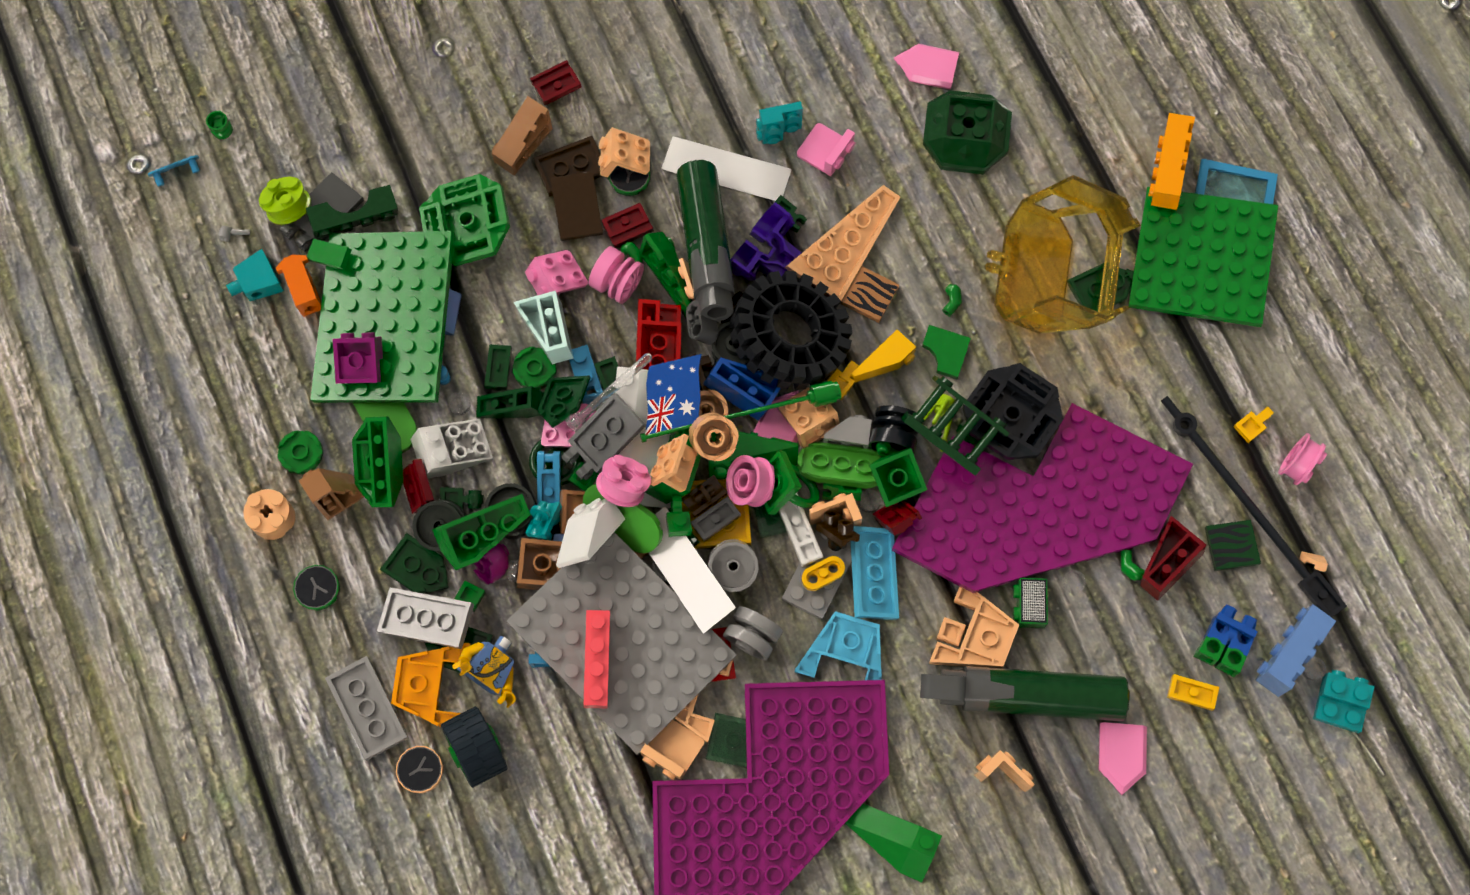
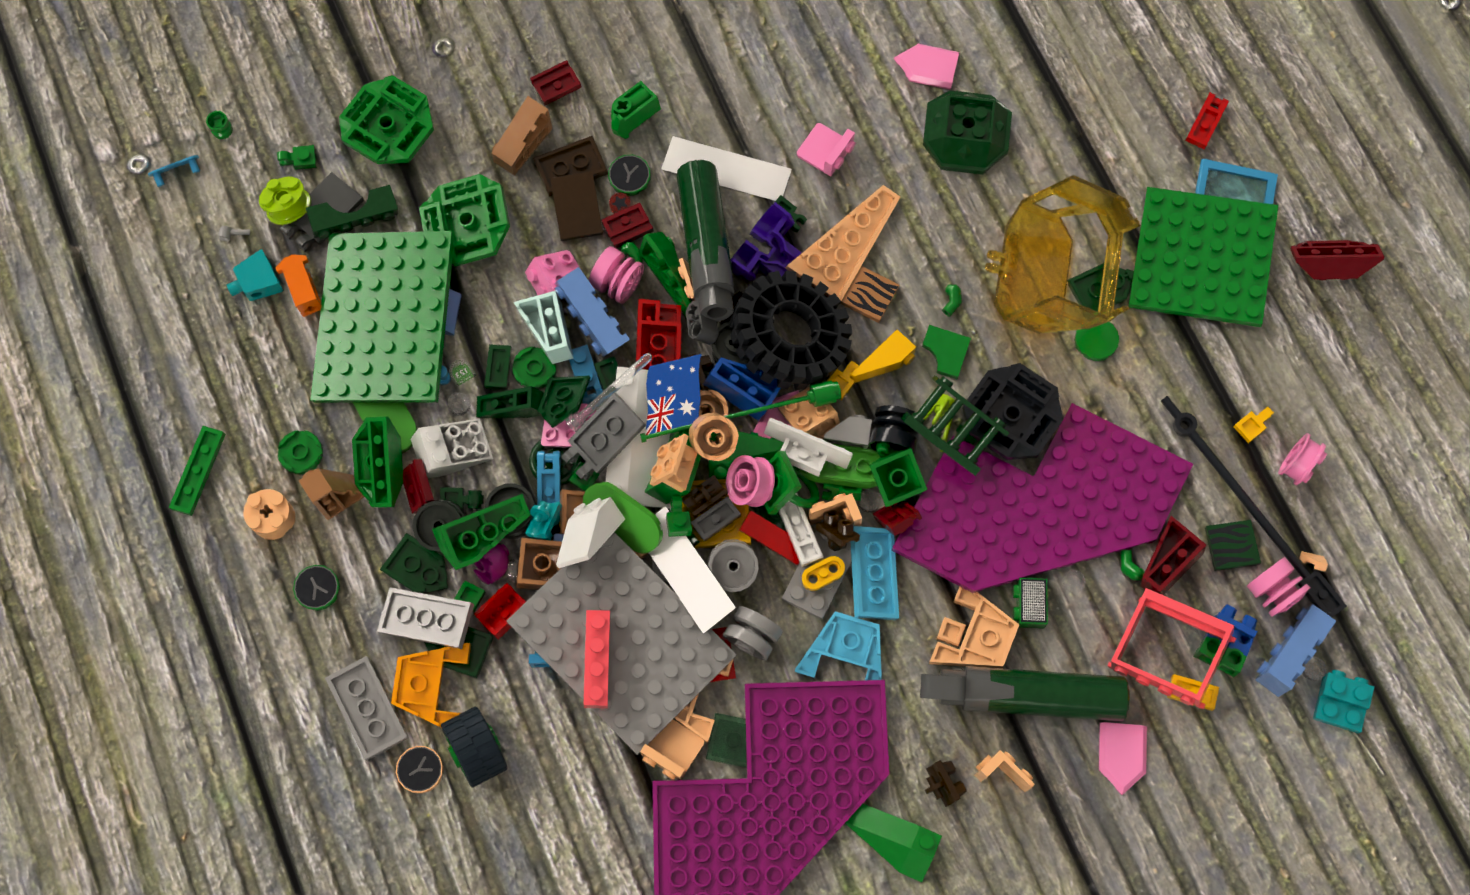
green tile [307,239,352,270] -> none
magenta plate [333,332,383,384] -> none
torso [452,636,516,708] -> none
bright pink wheel [596,455,651,507] -> none
light nougat bracket [598,127,650,178] -> none
teal plate [756,101,803,144] -> none
light orange wedge [1148,113,1195,210] -> none
none -> green plate [169,426,226,516]
none -> green plate [277,145,317,170]
none -> green piece [339,75,434,165]
none -> clear tile [449,360,476,387]
none -> red bracket [474,583,526,640]
none -> medium blue wedge [554,267,630,357]
none -> clear red tile [609,193,631,214]
none -> green piece [611,81,661,139]
none -> red tile [739,510,799,565]
none -> white bracket [764,418,853,477]
none -> dark brown hips [925,760,967,807]
none -> green tile [1074,318,1119,361]
none -> coral window [1107,588,1236,709]
none -> red plate [1185,92,1229,150]
none -> bright pink wheel [1247,557,1311,617]
none -> dark red wedge [1290,240,1384,281]

